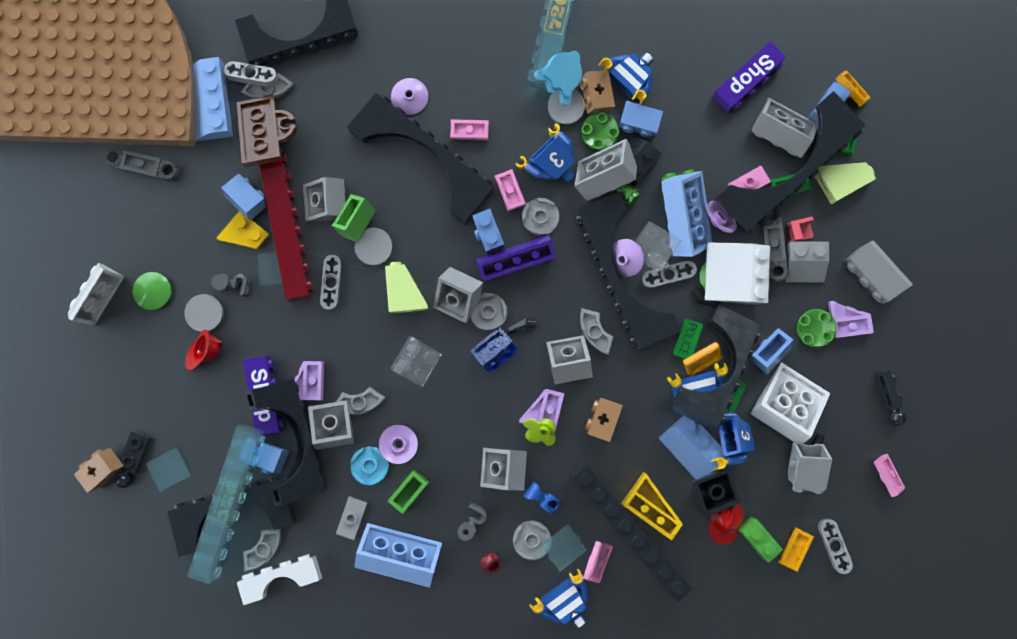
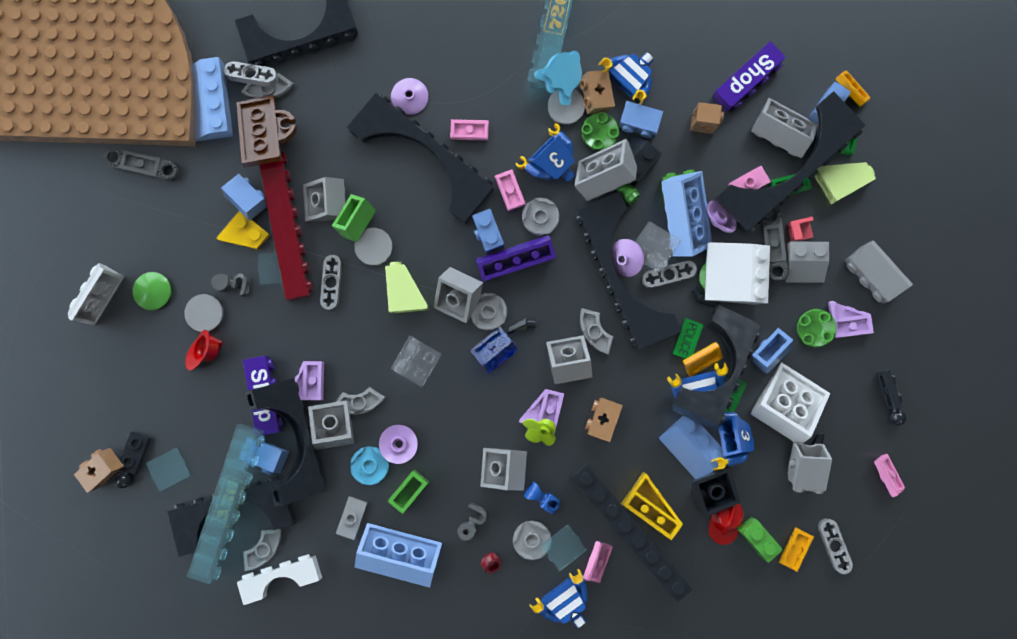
none -> medium nougat brick [690,102,724,134]

